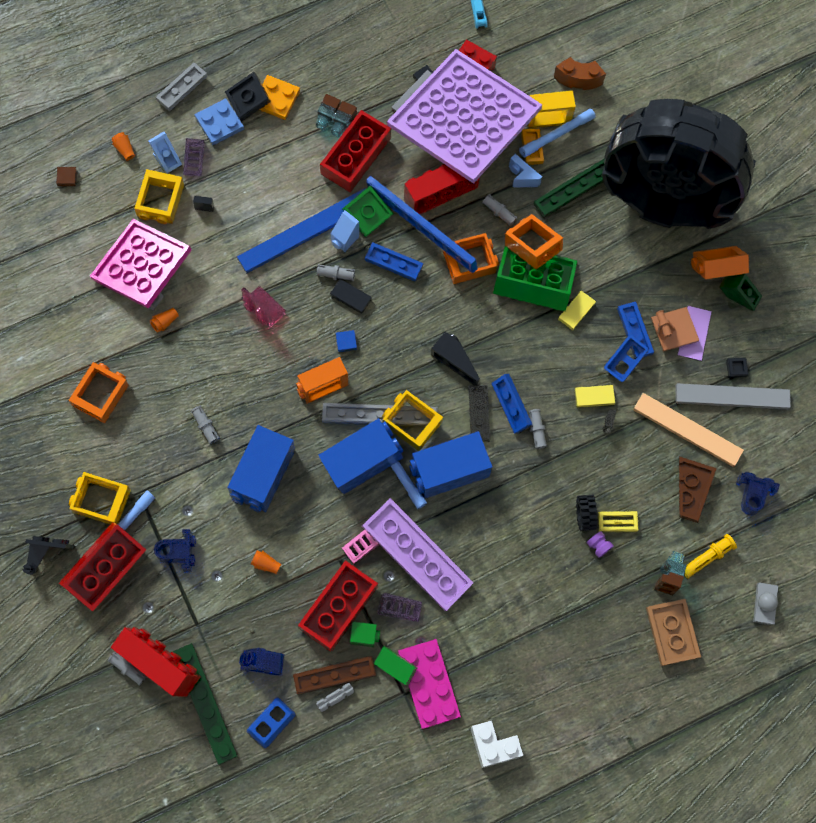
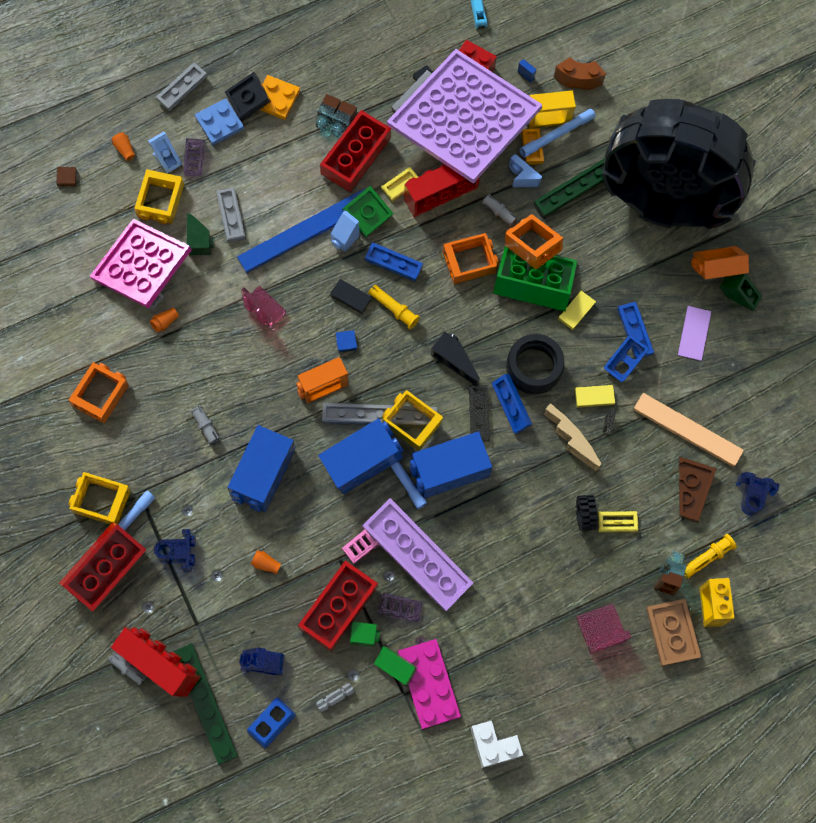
black plate [22,536,75,575] -> none
black tile [193,196,214,212] -> none
reddish brown tile [293,656,376,695] -> none
light grey pin [317,264,356,281] -> none
blue tile [366,176,478,273] -> none
light grey pin [528,409,547,449] -> none
medium lavender wheel [586,531,614,558] -> none
nougat plate [651,307,699,352] -> none
light grey tile [675,383,790,410] -> none
black tile [726,357,748,378] -> none
light grey tile [753,582,778,626] -> none
none -> dark green slope [187,214,214,255]
none -> light grey tile [216,187,246,243]
none -> yellow pin [368,285,420,329]
none -> light yellow tile [381,167,418,203]
none -> black tyre [506,334,565,394]
none -> blue tile [517,59,536,83]
none -> tan slope [544,403,601,472]
none -> clear pink bracket [576,604,631,655]
none -> yellow window [699,578,734,627]

